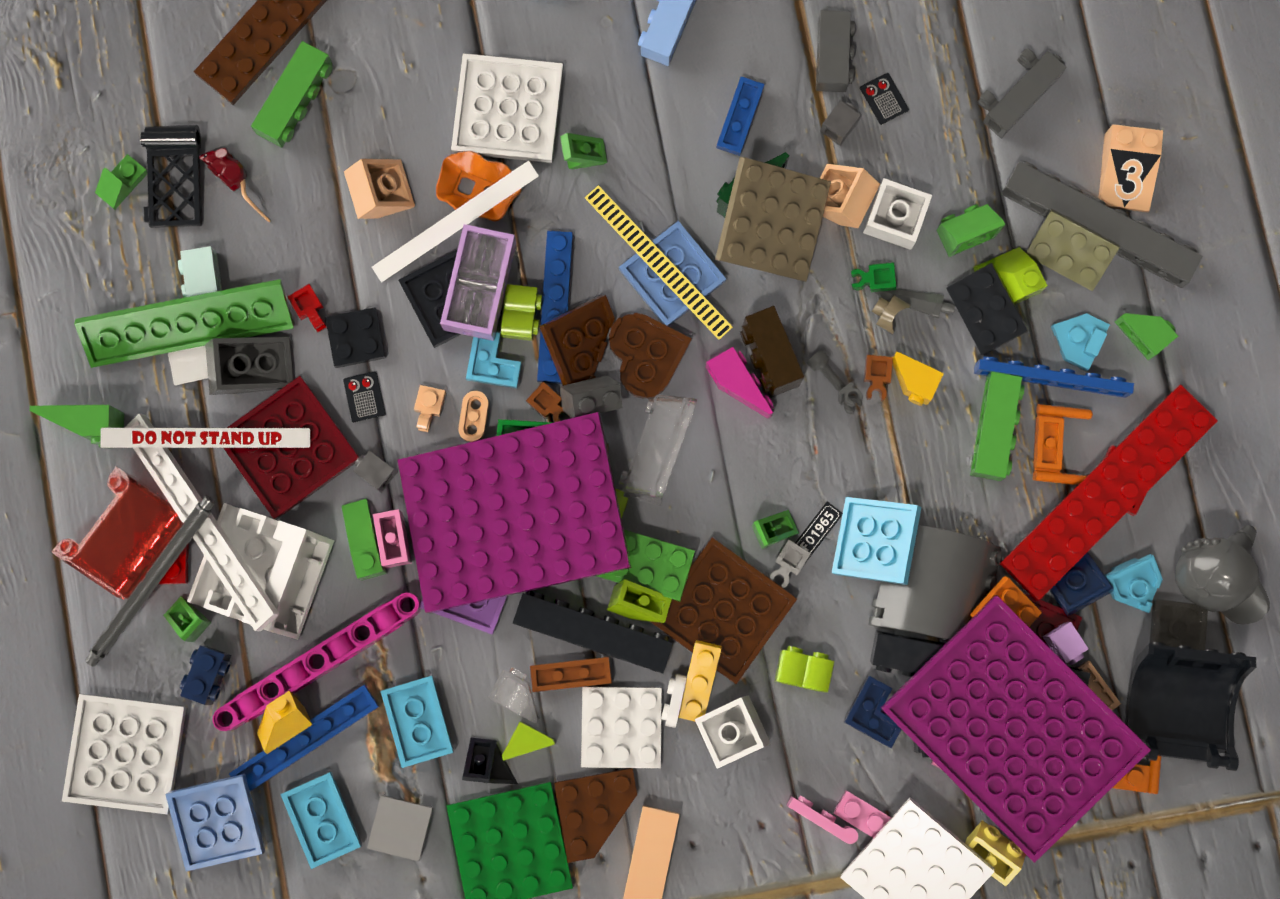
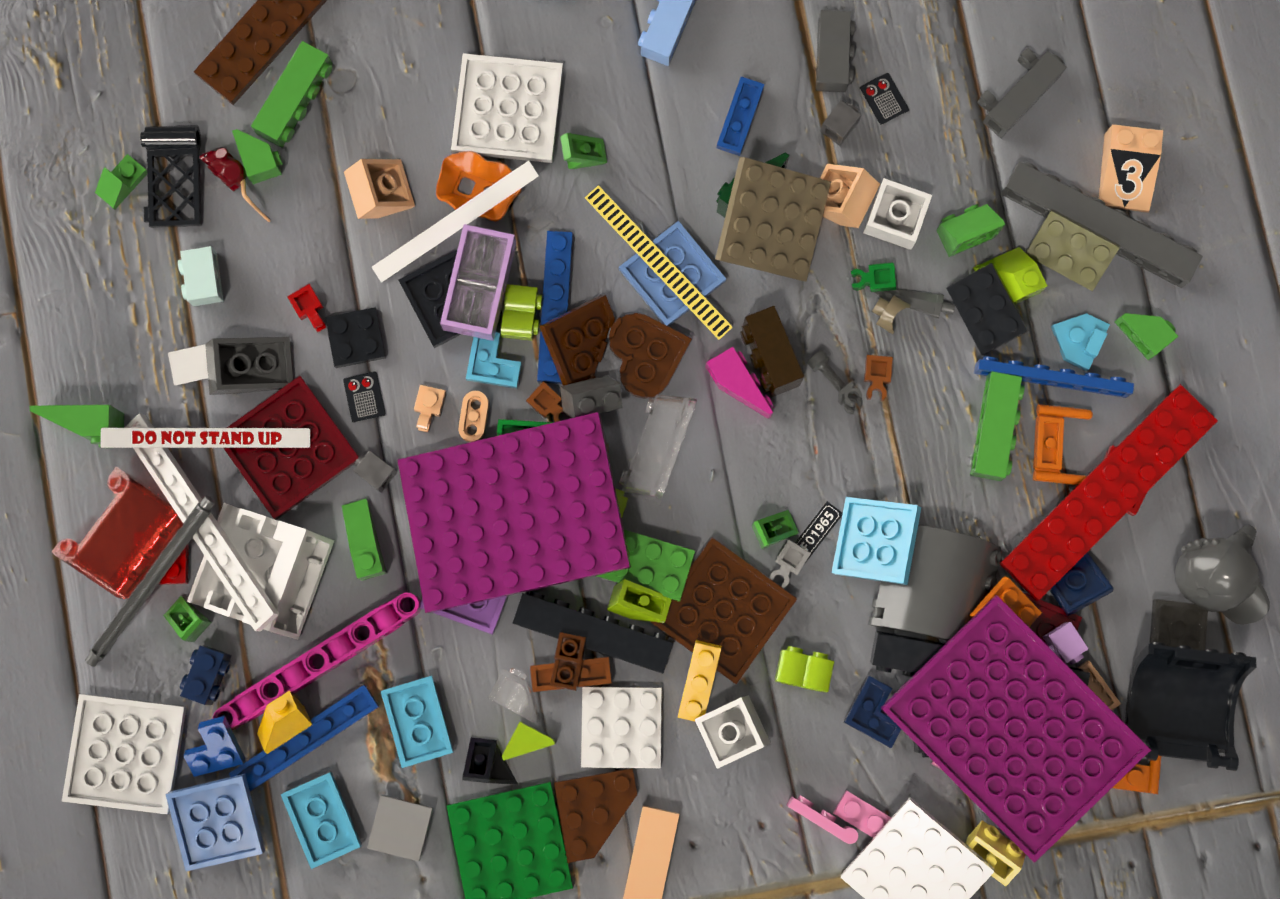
bright green plate [74,279,294,368] -> none
bright pink brick [373,509,412,568] -> none
white plate [661,674,687,728] -> none
yellow slope [892,352,944,406] -> none
medium azure plate [1105,554,1163,613] -> none
none -> blue plate [183,716,245,777]
none -> bright green slope [232,129,283,184]
none -> reddish brown slope [550,632,586,691]

